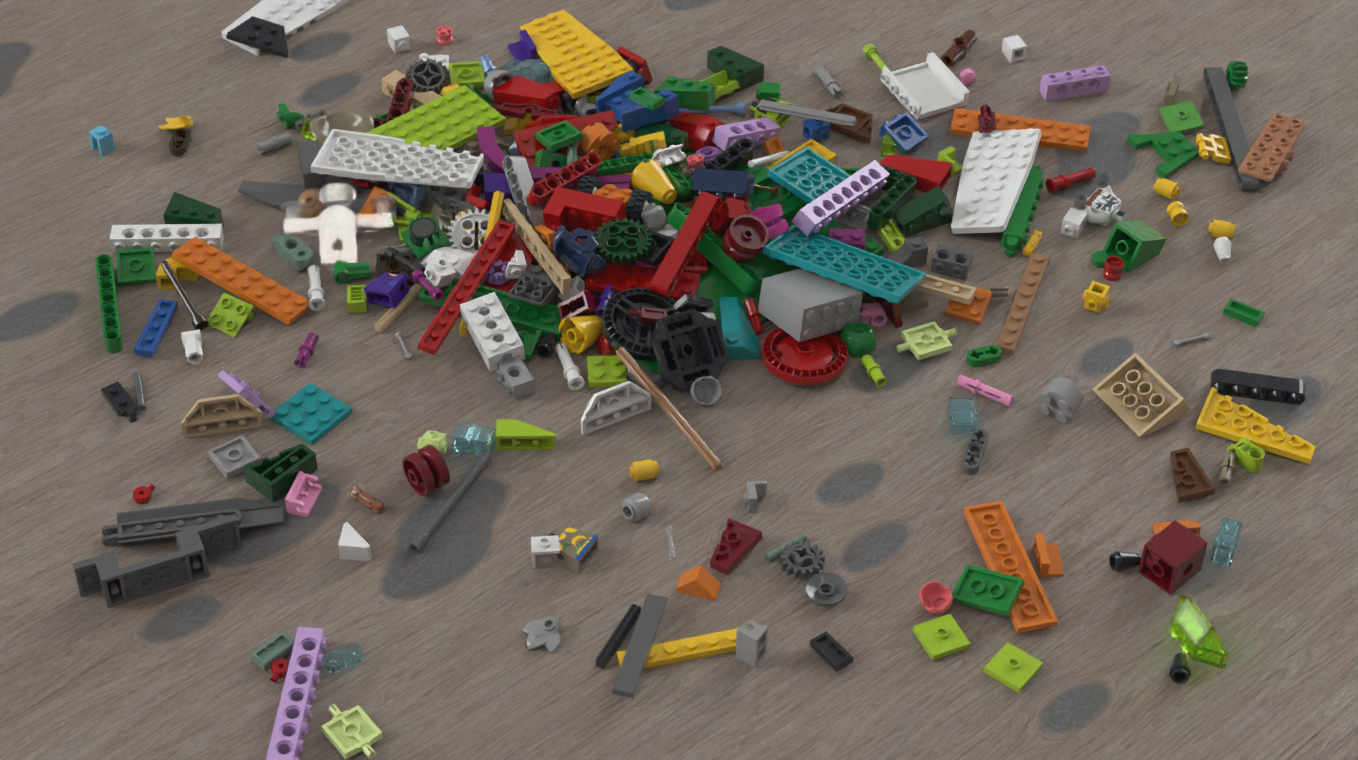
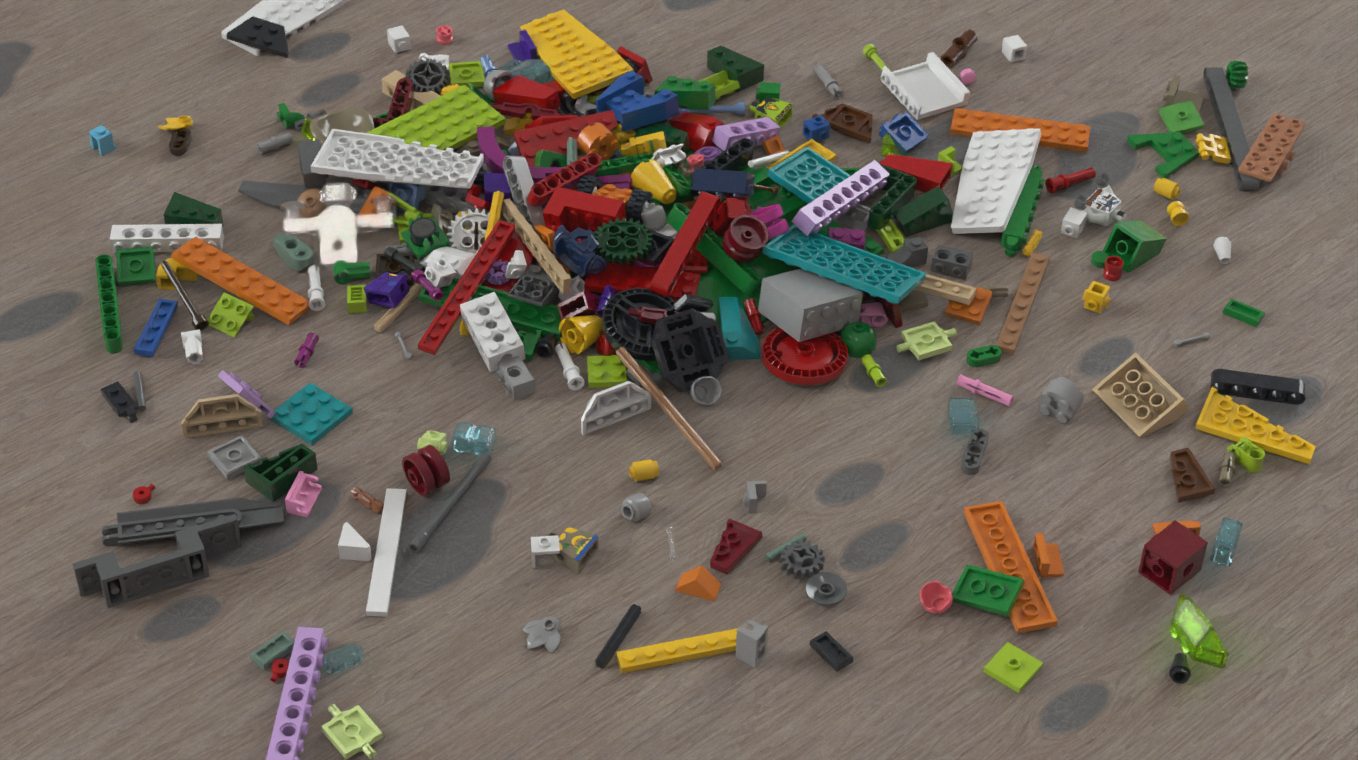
lime slope [496,419,556,450] -> none
green hinge [535,120,583,152] -> none
dark grey tile [612,593,668,698] -> none
green tile [628,87,666,111] -> none
light grey axle [759,100,856,127] -> none
lime plate [913,614,970,661] -> none
dark red hinge [978,104,997,133] -> none
lavender brick [1039,65,1111,102] -> none
black cone [1109,551,1141,572] -> none
yellow brick [1208,219,1235,239] -> none
none -> white tile [366,488,407,617]

